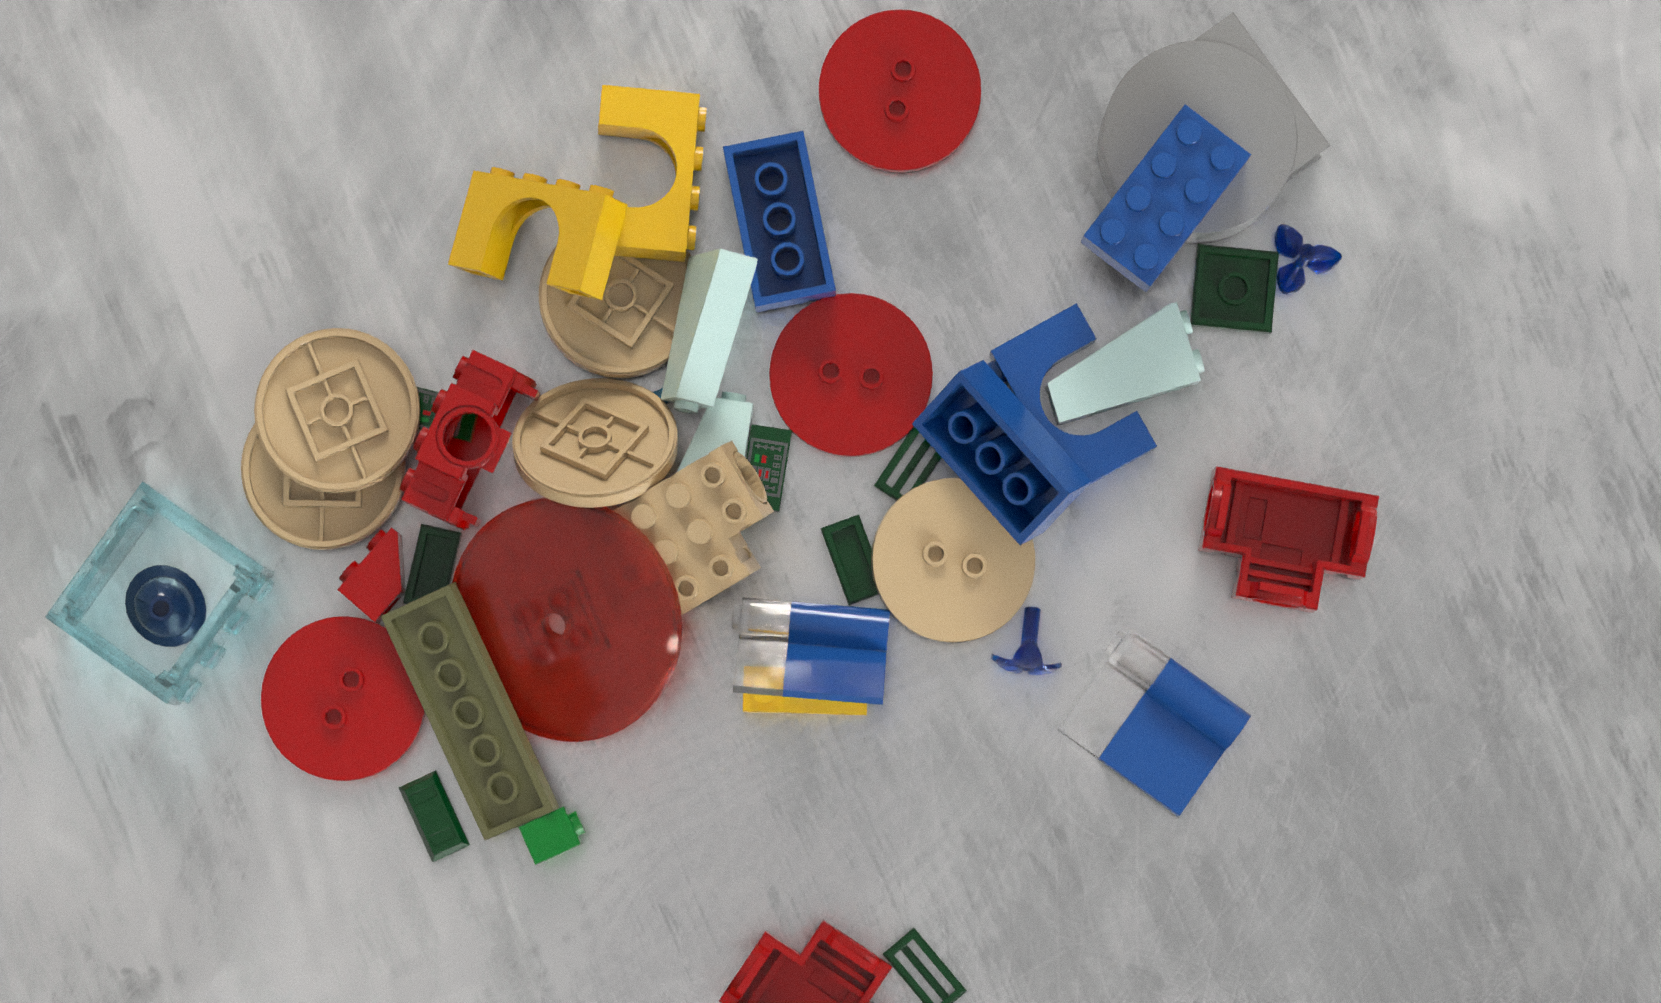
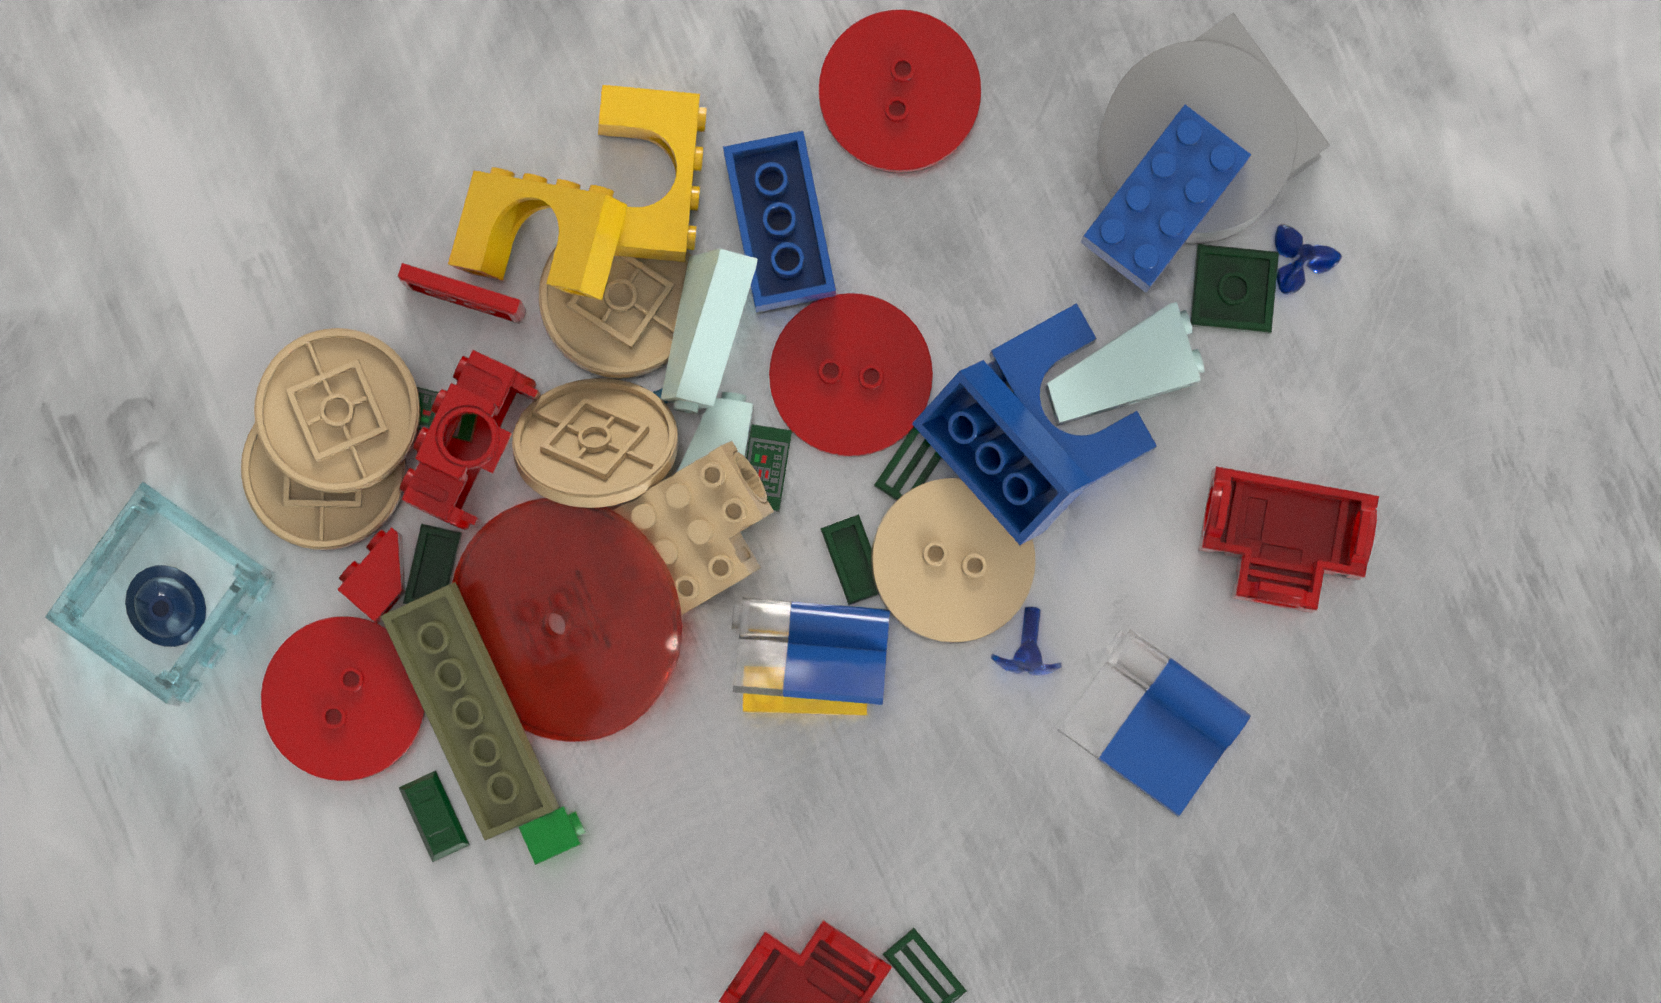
none -> red tile [397,263,526,324]

